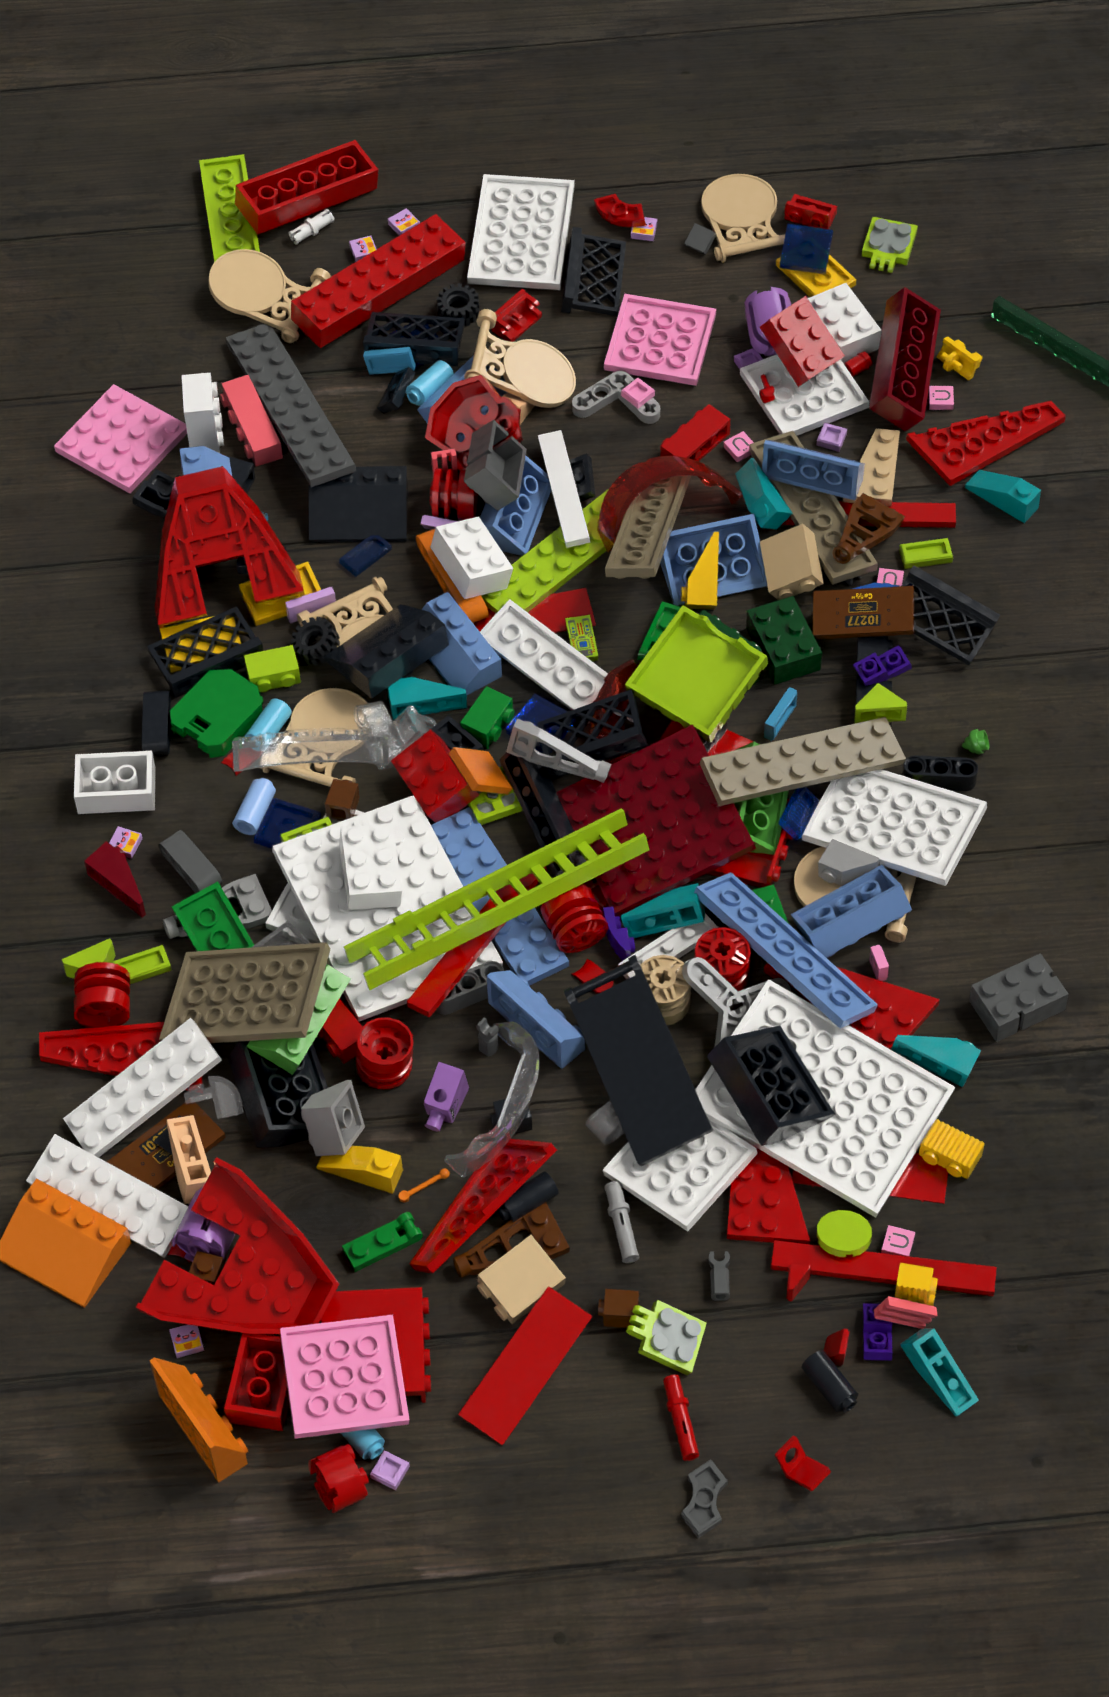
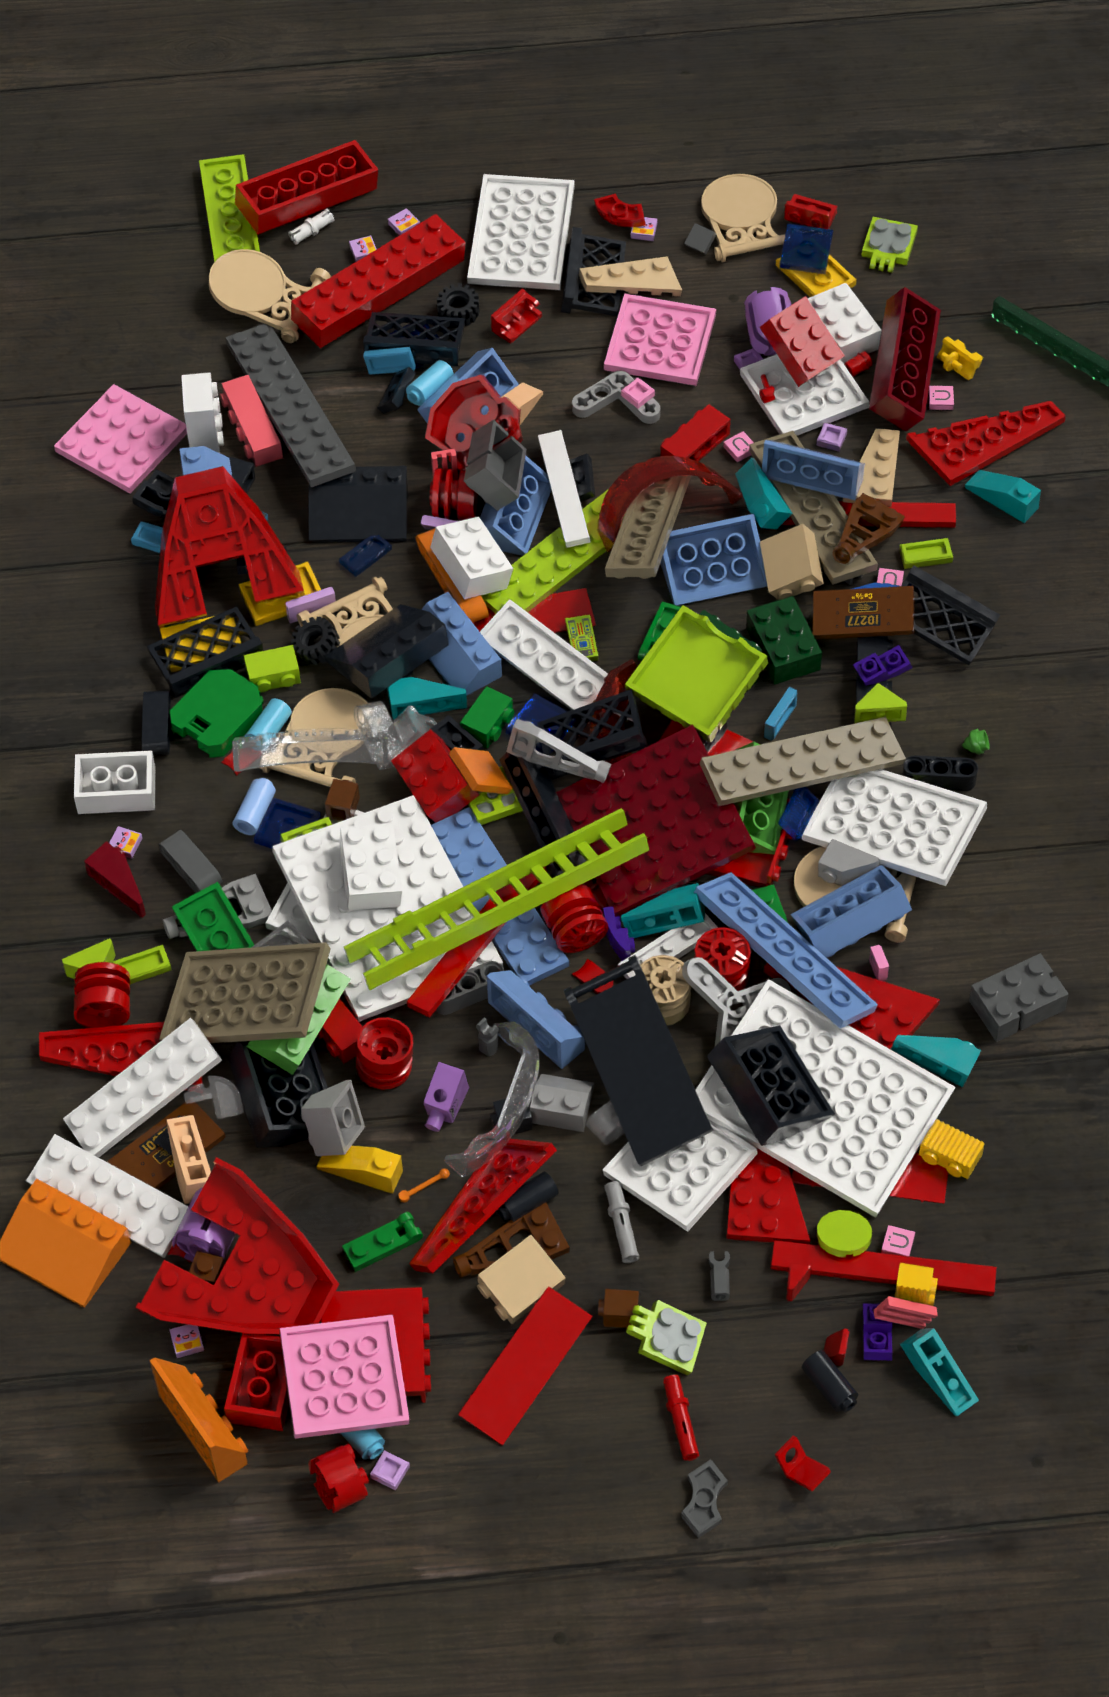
tan piece [464,309,576,408] -> none
yellow slope [681,532,719,610] -> none
none -> dark azure tile [131,521,163,553]
none -> light grey slope [530,1074,594,1132]
none -> tan wing [579,257,682,296]

